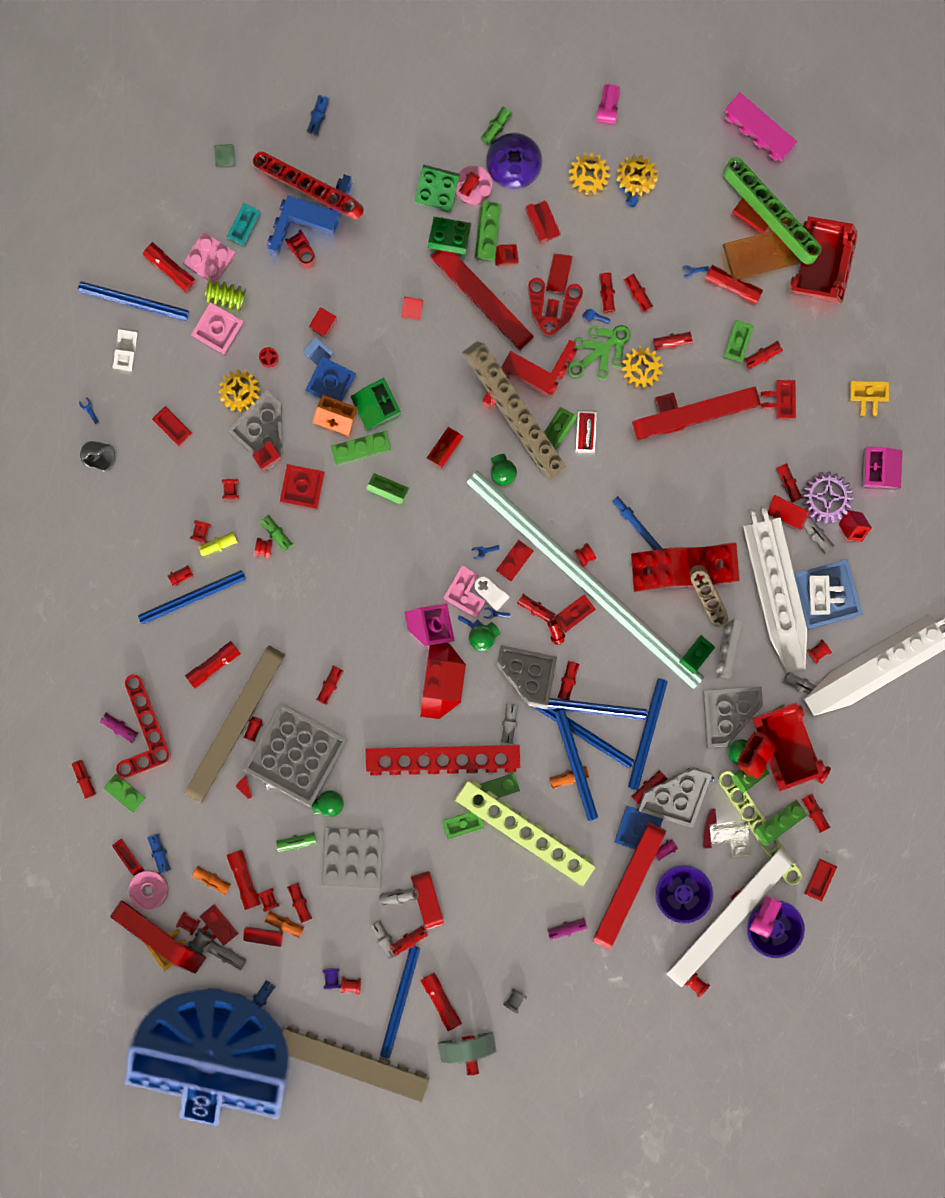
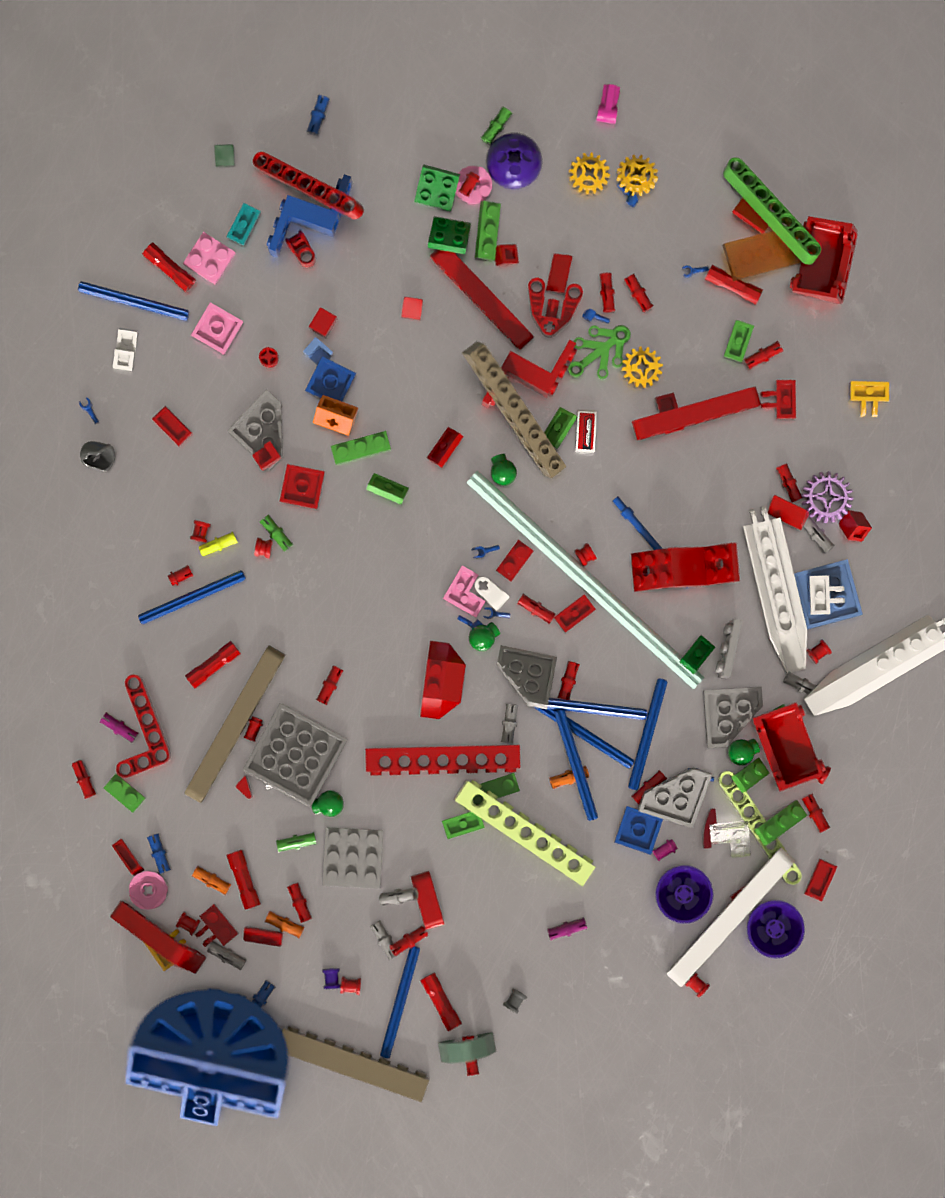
dark grey bush [188,928,213,954] -> none
lime piece [204,277,246,310] -> none
yellow gear [218,369,261,412] -> none
red bush [222,479,239,500] -> none
red bush [257,888,280,912] -> none
green slope [350,378,401,431] -> none
dark pink slope [404,603,455,646] -> none
red panel [525,201,560,244] -> none
red pin [547,619,566,645] -> none
red beam [592,822,666,950] -> none
red pin [653,331,693,350] -> none
dark tan beam [690,565,728,626] -> none
dark pink brick [723,92,797,162] -> none
red brick [737,732,776,779] -> none
dark pink piece [750,896,782,938] -> none
dark pink slope [862,447,903,489] -> none

